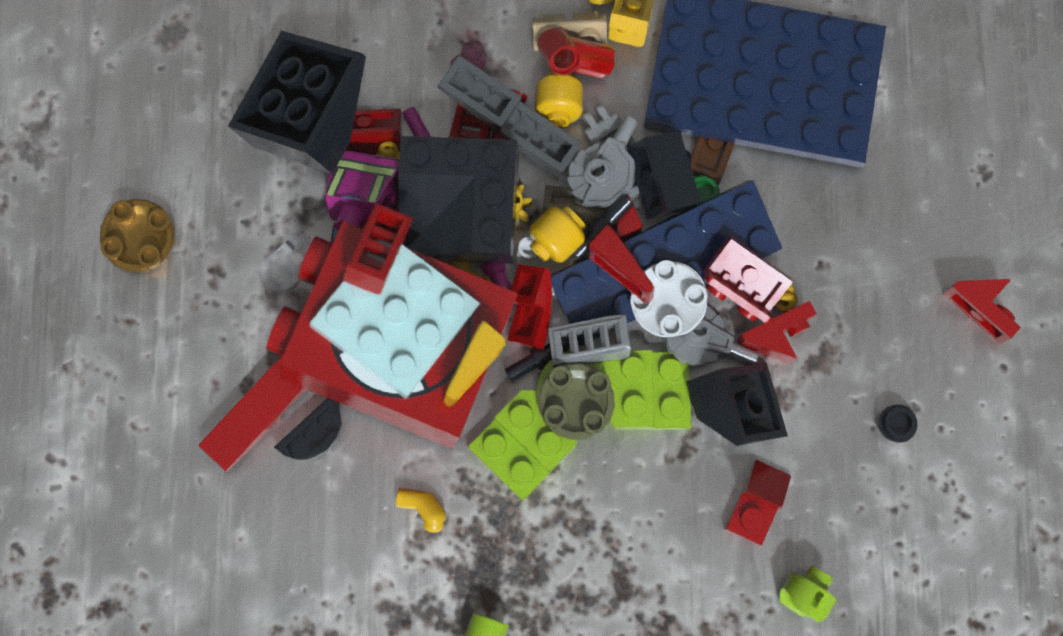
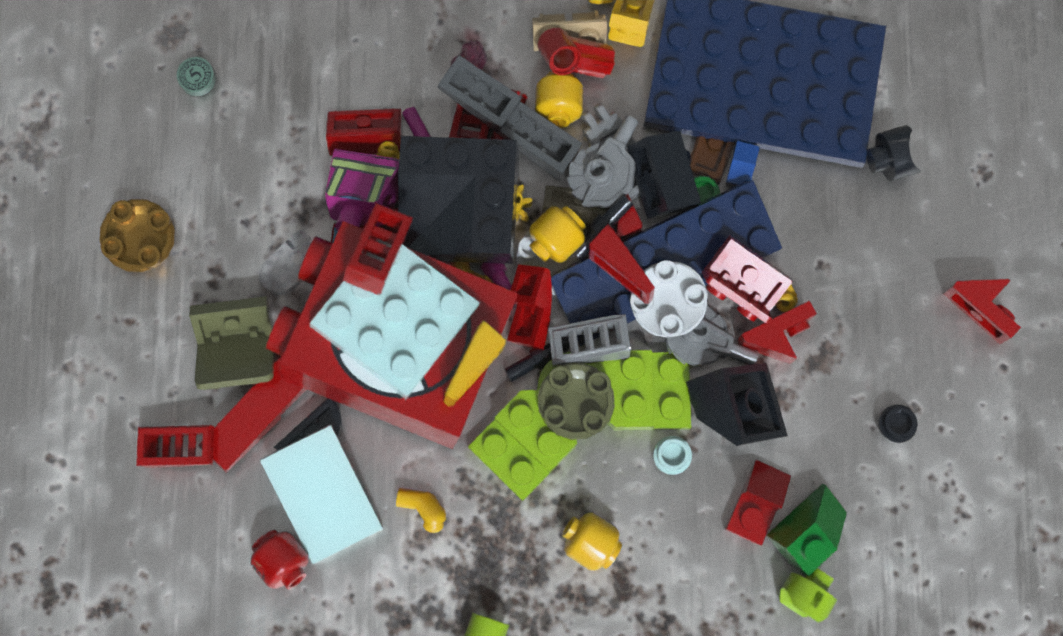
black slope [228,31,366,174] -> none
none -> red slope [136,425,214,468]
none -> sand green tile [177,57,216,96]
none -> olive bracket [189,296,274,390]
none -> red head [250,530,309,589]
none -> light aqua tile [260,424,383,564]
none -> yellow head [562,512,622,571]
none -> light aqua plate [653,436,692,475]
none -> blue piece [726,141,760,185]
none -> green slope [766,483,847,576]
none -> black piece [866,125,921,181]

